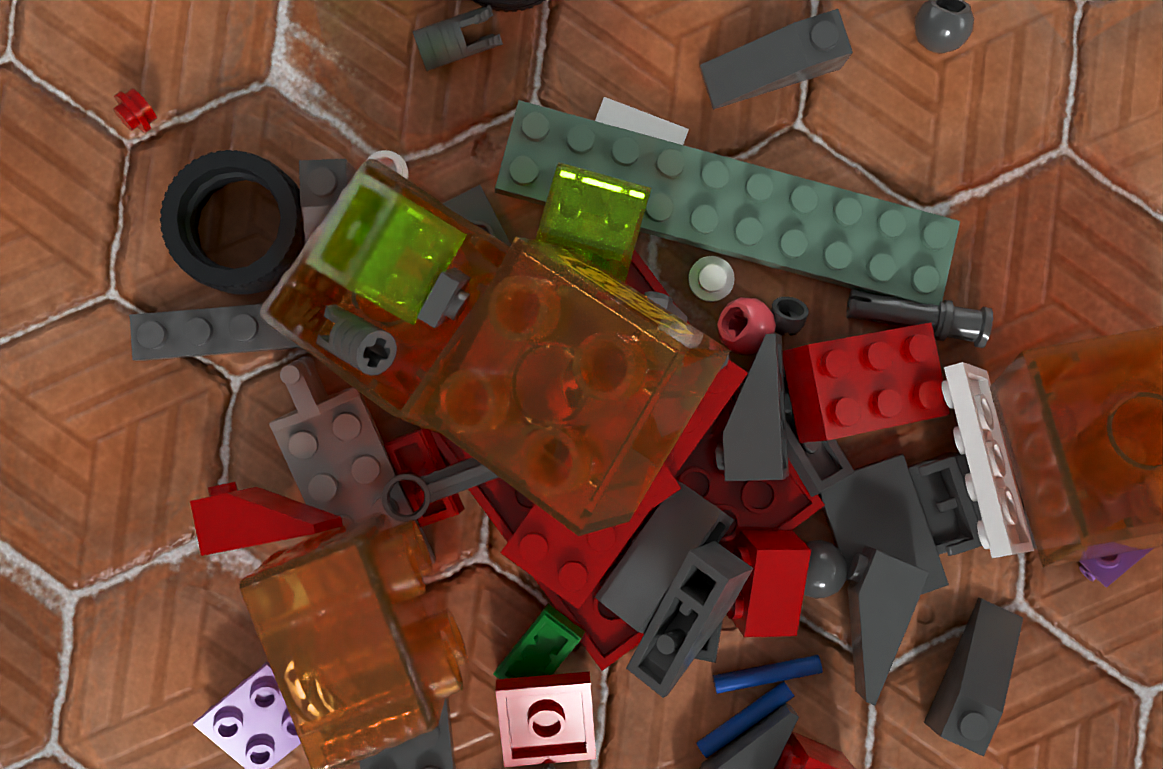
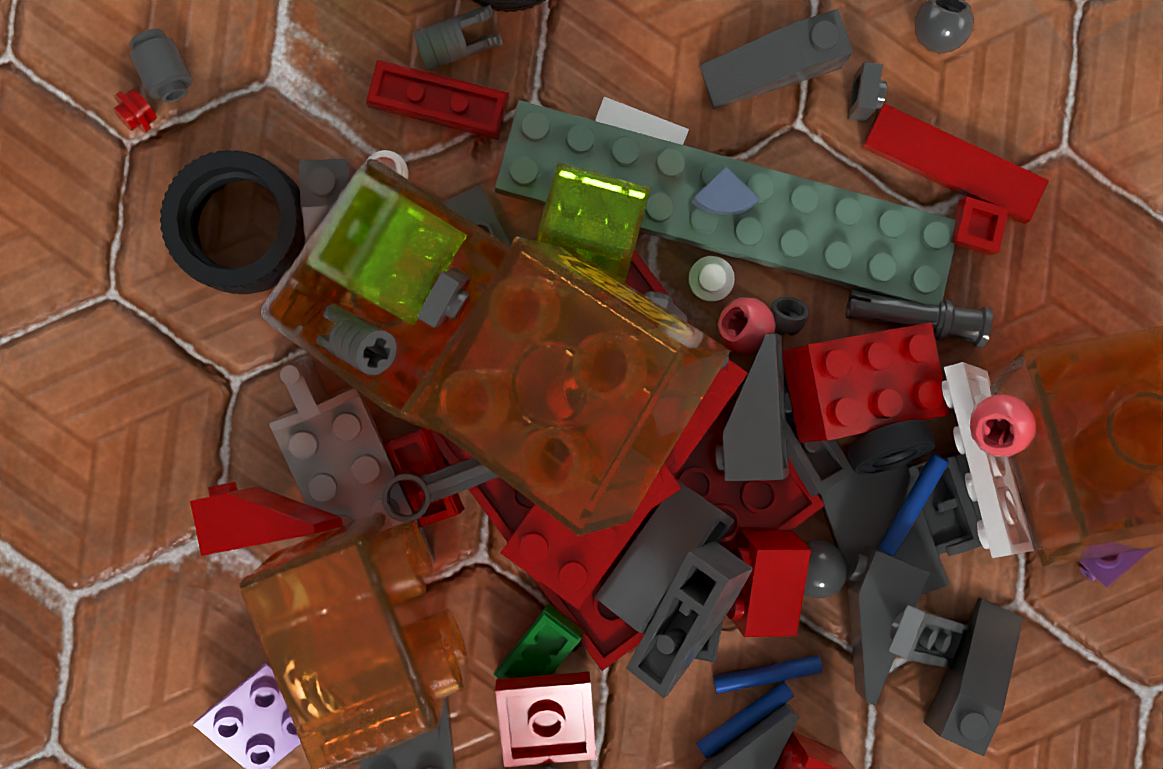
flat silver plate [129,300,319,361] -> none
none -> dark grey brick [129,29,193,103]
none -> red tile [366,60,510,140]
none -> sand blue tile [691,166,760,214]
none -> dark grey plate [847,62,887,122]
none -> black tyre [847,420,936,474]
none -> red tile [861,103,1049,224]
none -> blue piece [878,452,950,556]
none -> dark grey plate [889,605,969,669]
none -> red plate [951,197,1009,256]
none -> coral piece [970,394,1036,456]

